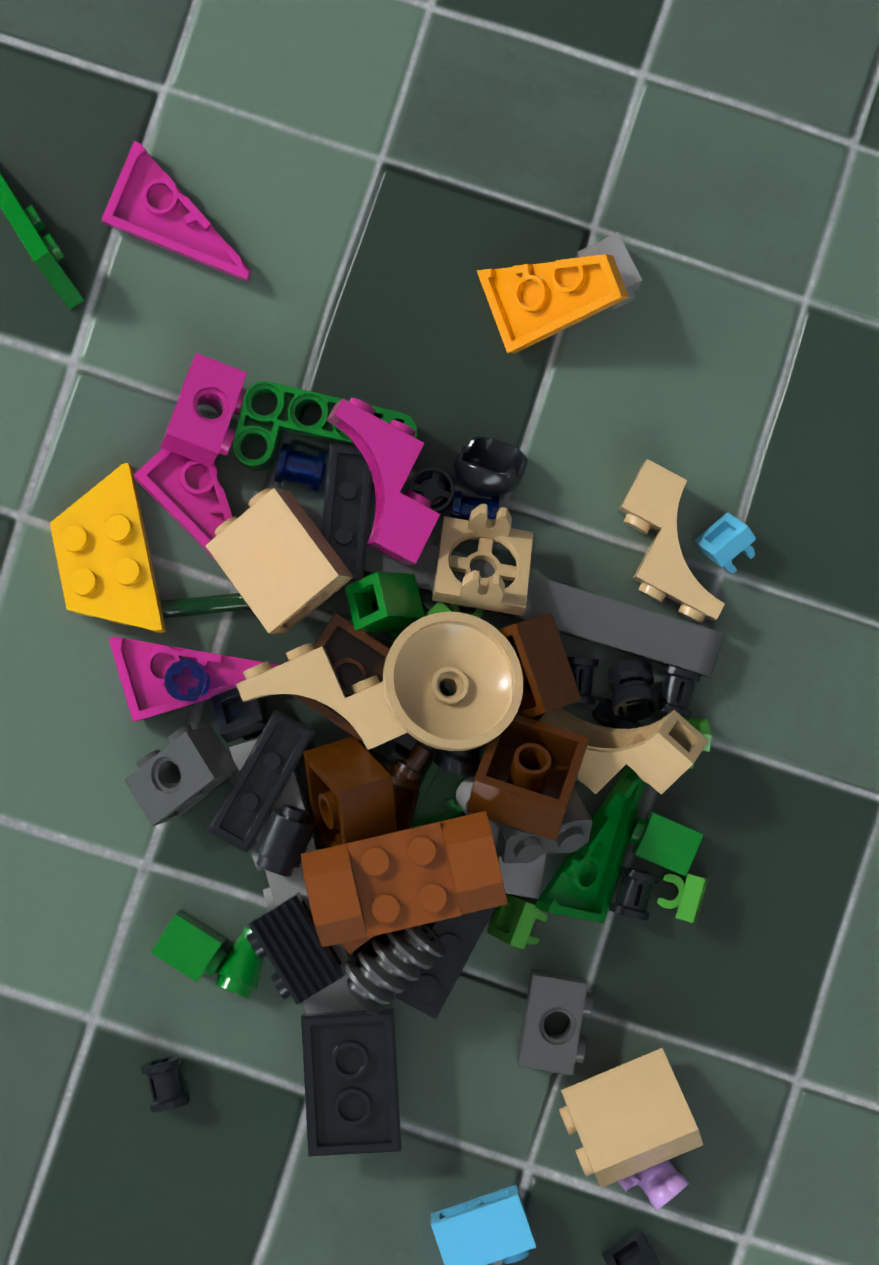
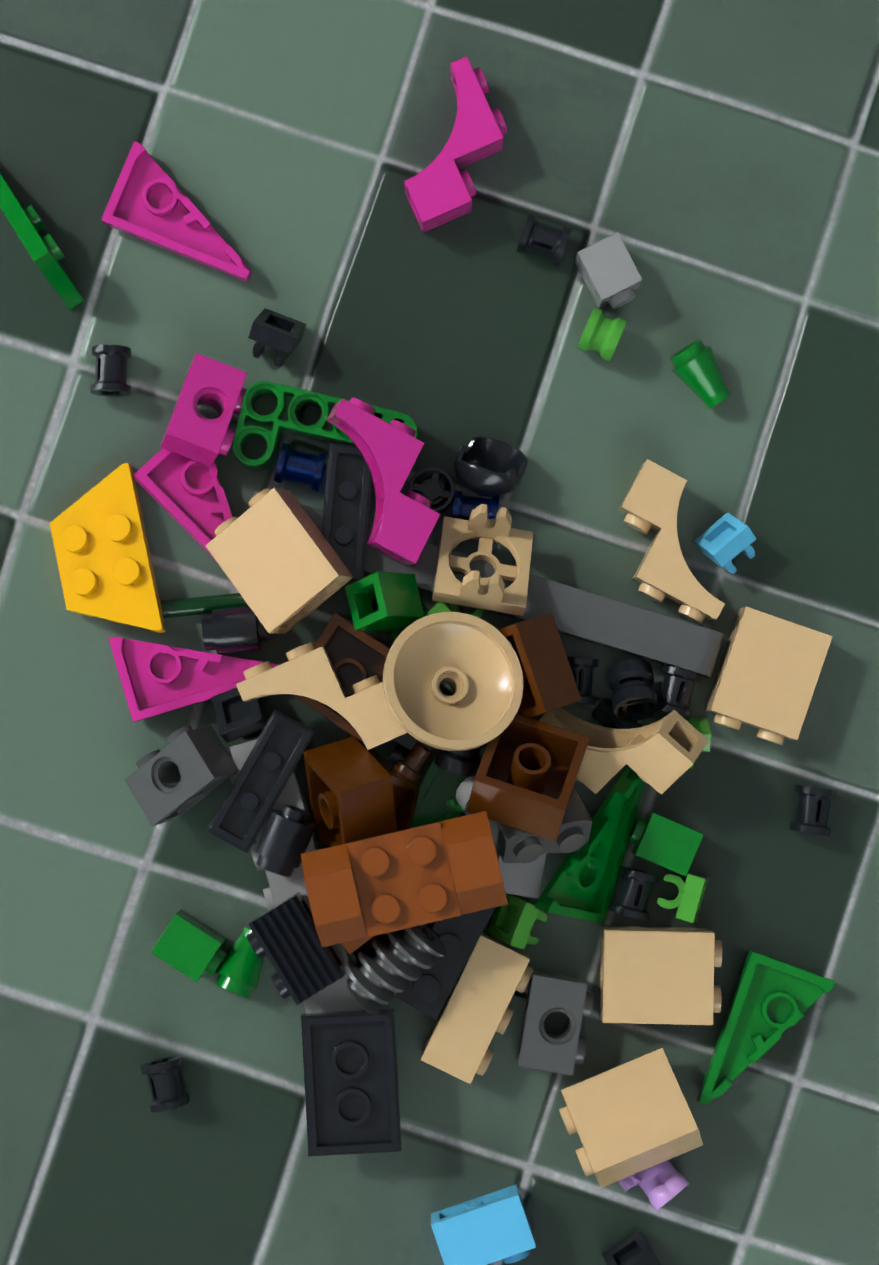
clear blue bush [164,660,211,701] -> none
light orange wing [476,254,629,354] -> none
none -> black bush [90,345,131,397]
none -> black brick [201,606,269,654]
none -> black tile [248,308,306,367]
none -> dark pink arch [404,56,507,233]
none -> tan brick [421,932,534,1084]
none -> black bush [517,214,572,267]
none -> bright green wheel [577,306,628,362]
none -> tan brick [599,926,722,1025]
none -> green cone [670,339,731,409]
none -> green wing [697,950,835,1106]
none -> tan brick [705,607,833,745]
none -> black bush [789,785,836,836]

